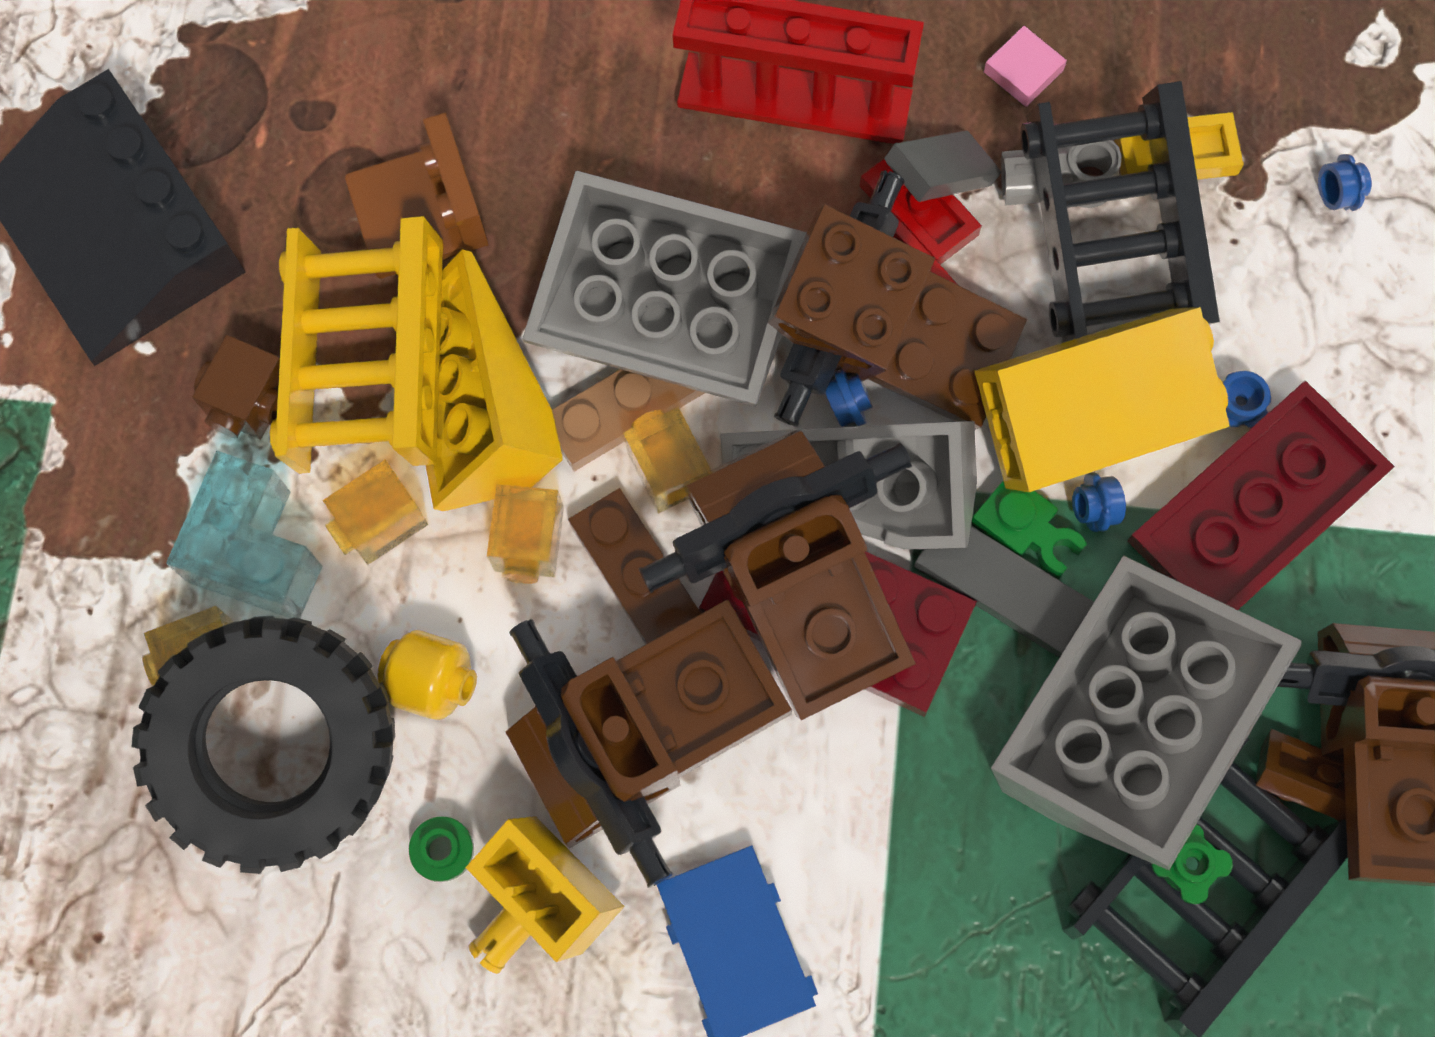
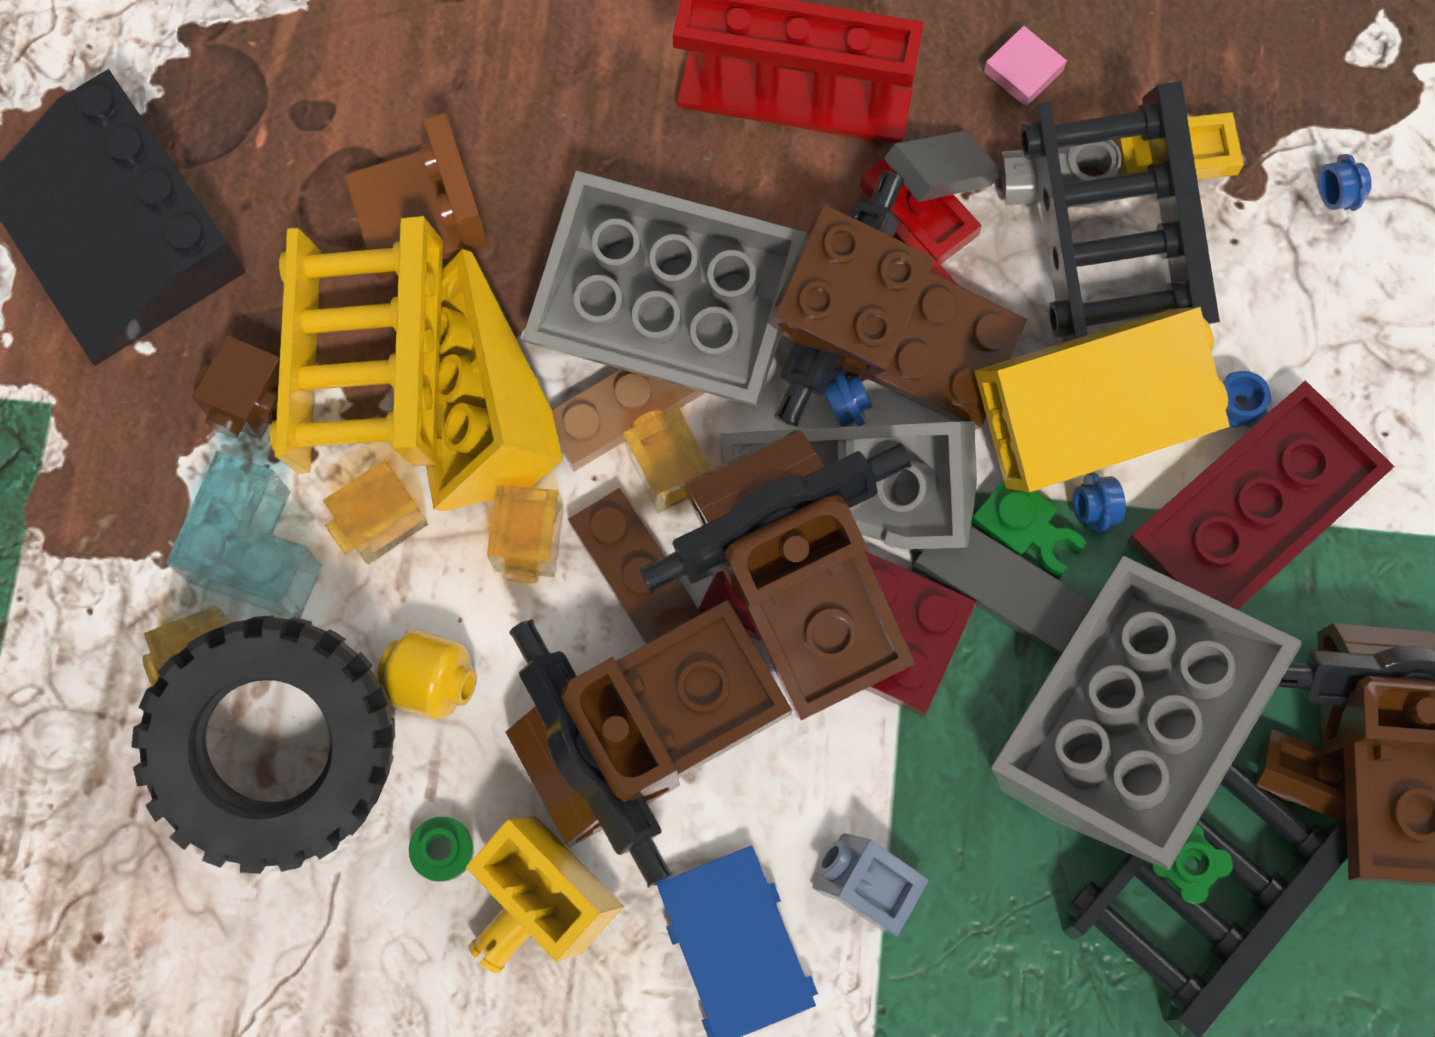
none -> sand blue bracket [812,833,929,937]

